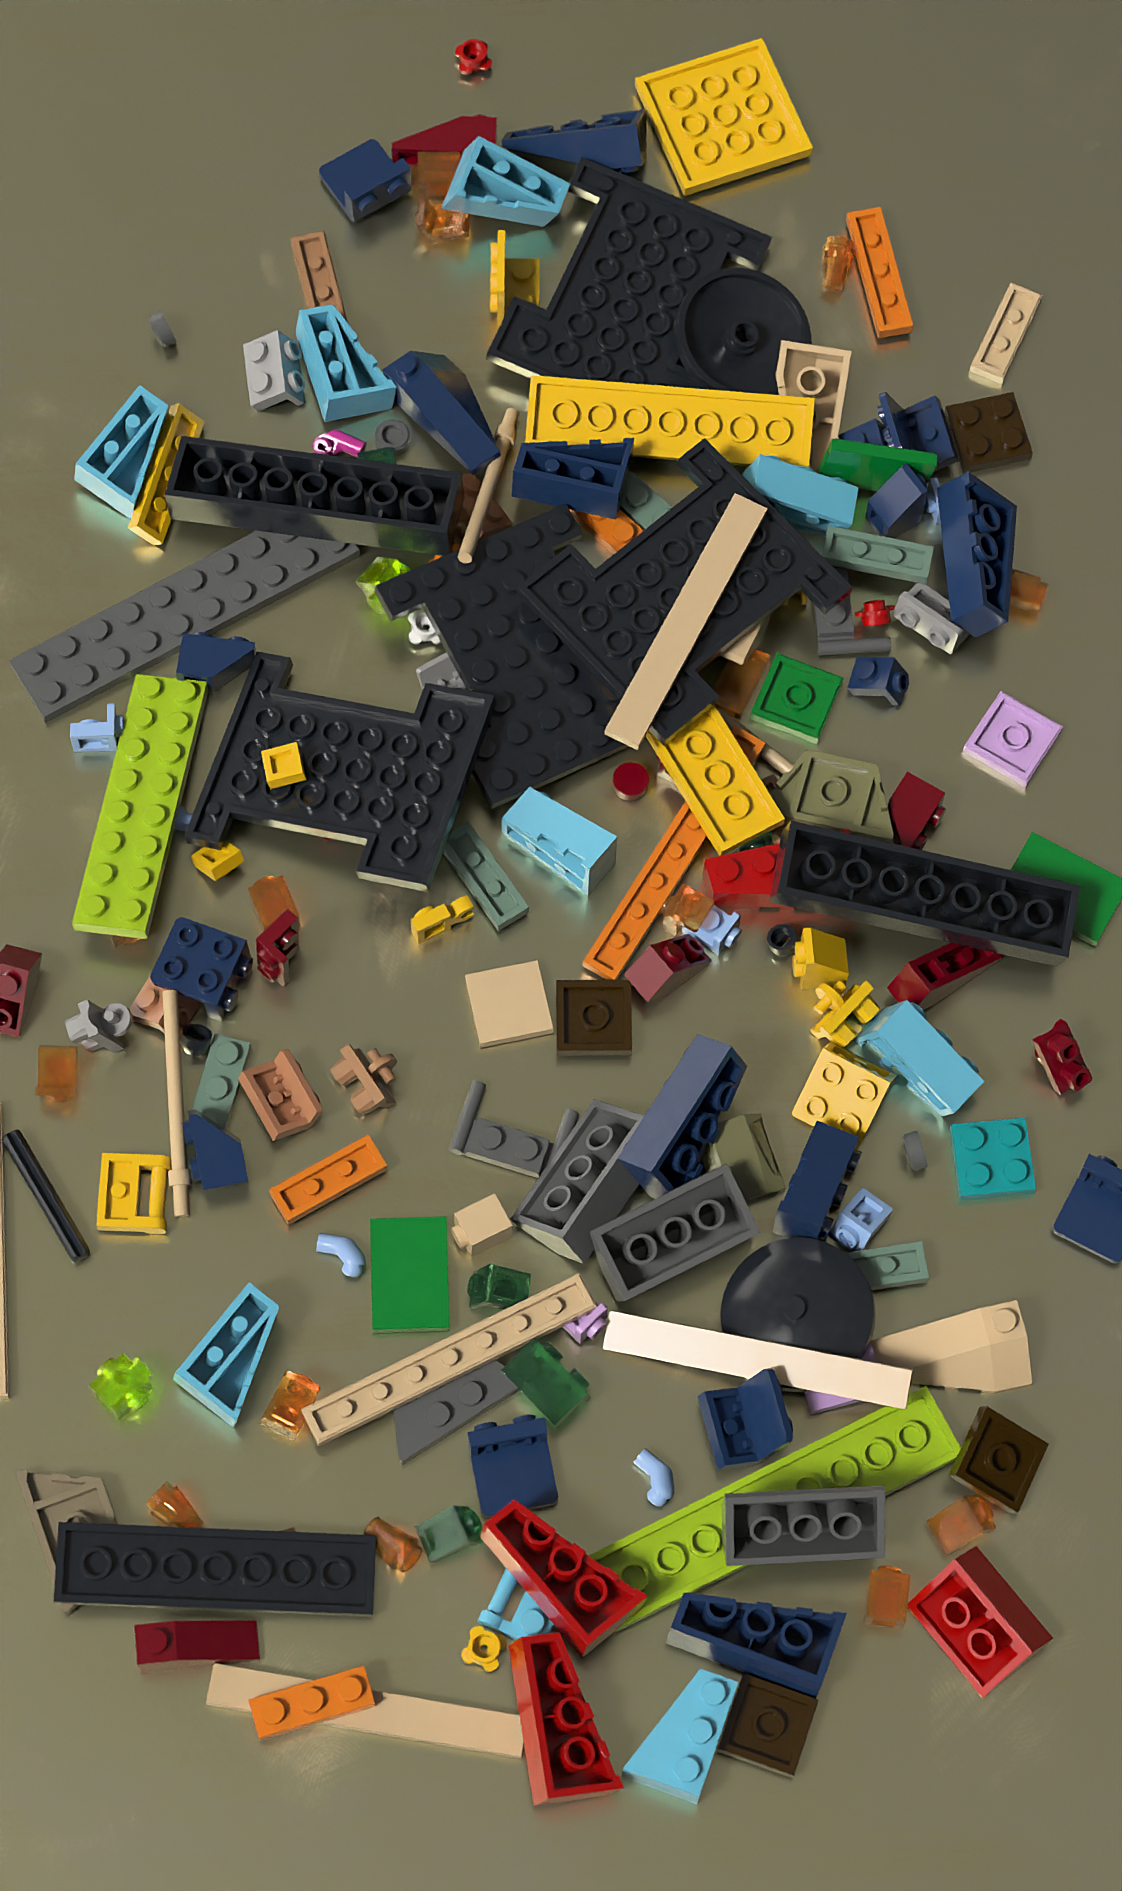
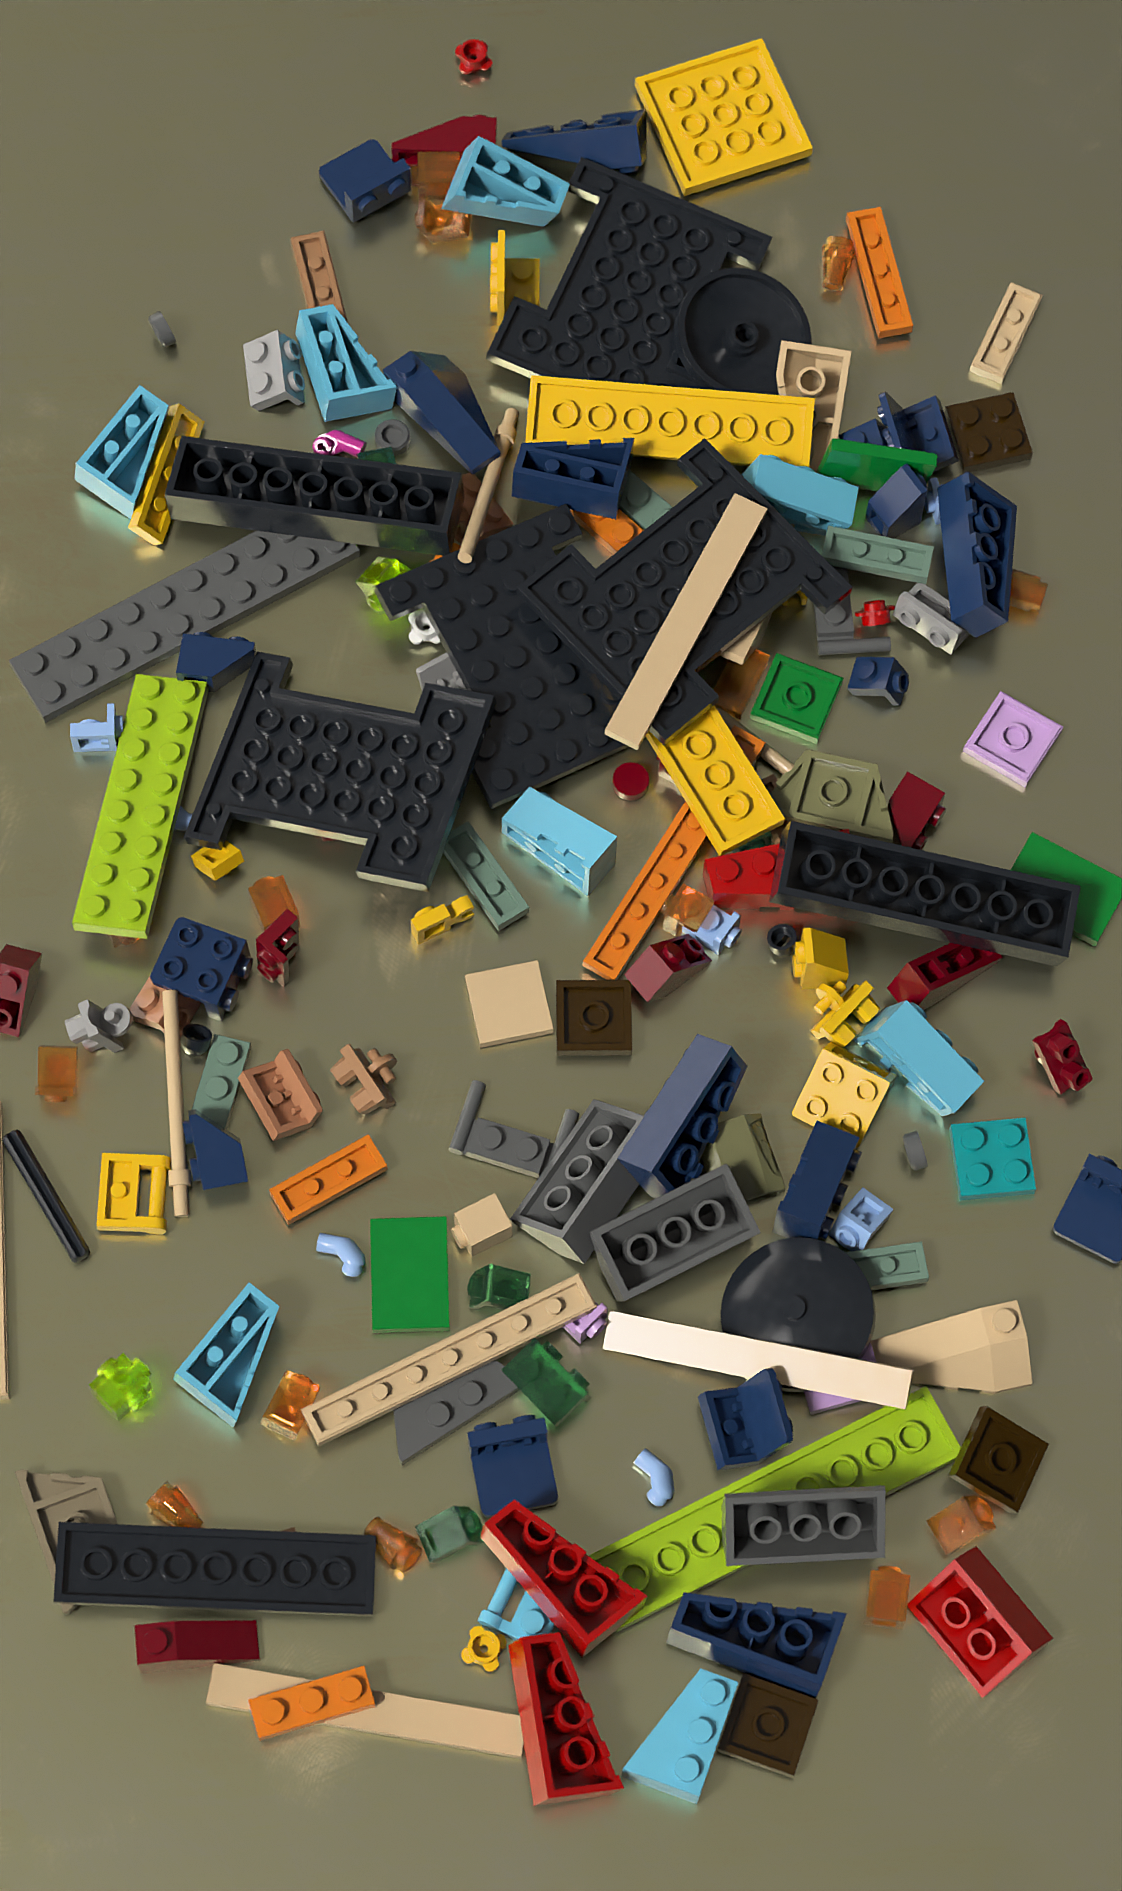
yellow plate [261,742,306,789] -> none

